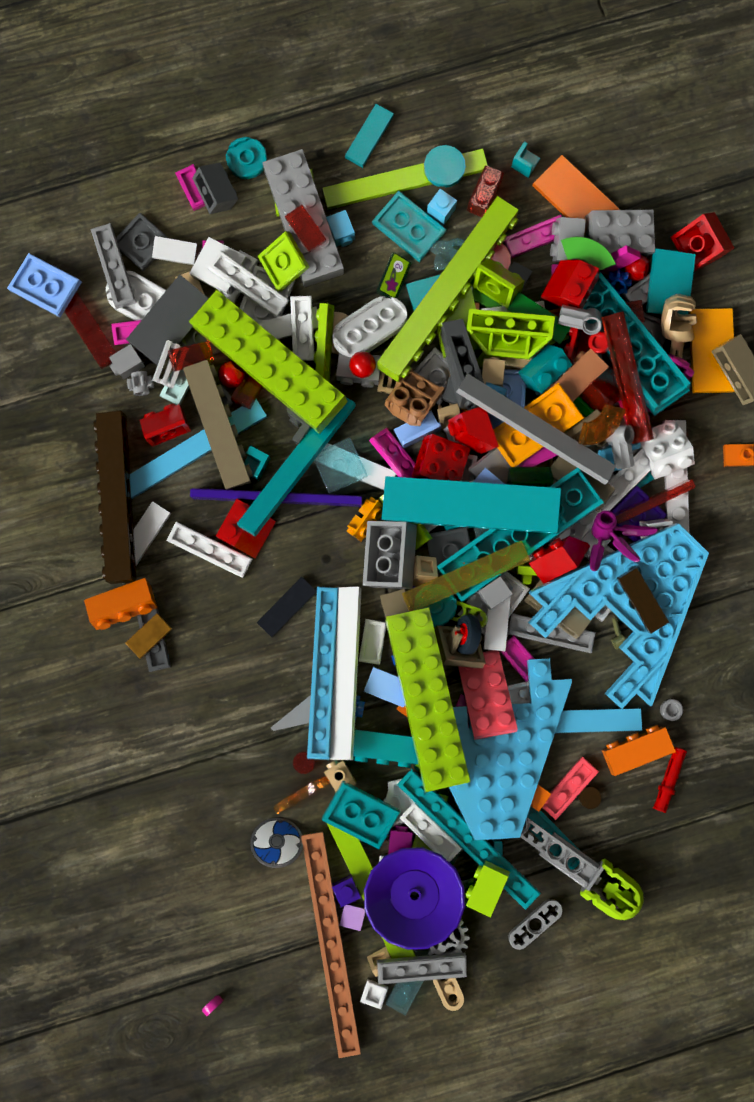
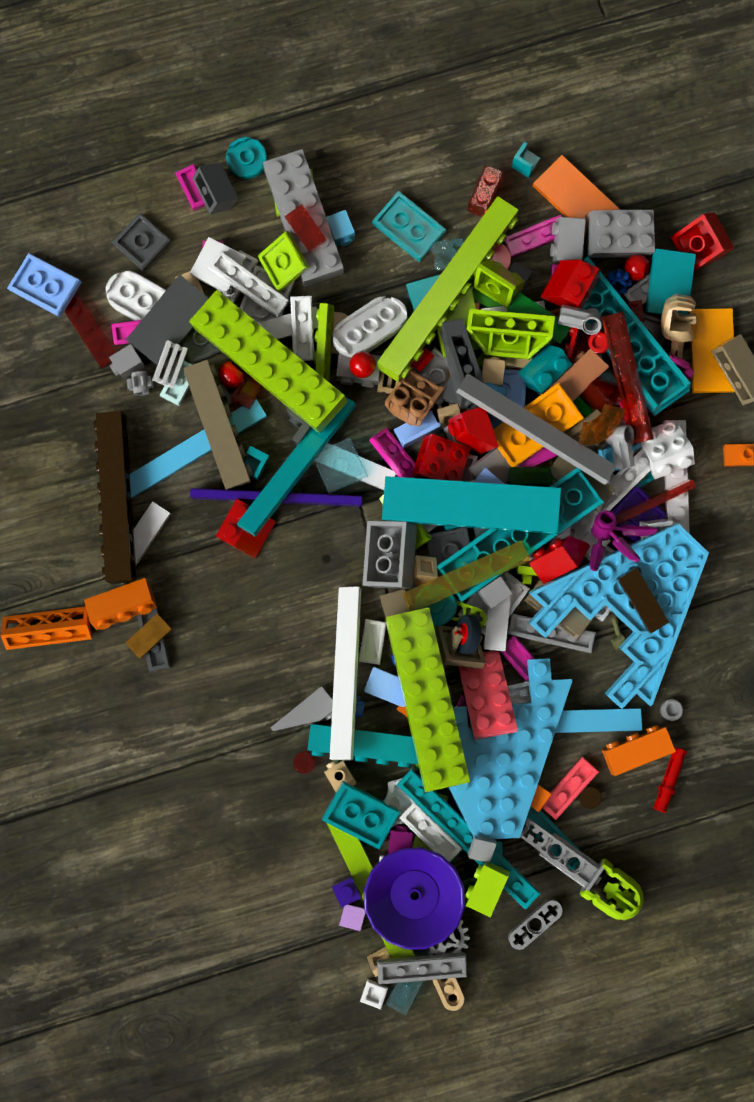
light grey tile [91,223,136,309] -> none
red slope [140,404,191,447] -> none
white tile [152,236,197,265] -> none
white tile [166,522,253,578] -> none
clear red tile [168,341,214,371] -> none
dark pink tile [202,995,223,1016] -> none
shield [251,818,303,868] -> none
black tile [257,576,317,638] -> none
clear orange tile [274,776,330,814] -> none
nougat plate [301,831,361,1058] -> none
medium azure tile [307,587,339,760] -> none
lime tile [322,149,488,210] -> none
teal tile [345,104,394,168] -> none
light orange hinge [346,497,383,542] -> none
slope [377,252,412,299] -> none
teal tile [424,145,466,188] -> none
medium azure brick [427,189,457,225] -> none
bright green tile [561,237,616,271] -> none
dark pink tile [600,245,641,276] -> none
none -> orange fence [0,606,92,650]
none -> red tile [410,348,434,372]
none -> light grey tile [468,835,497,863]

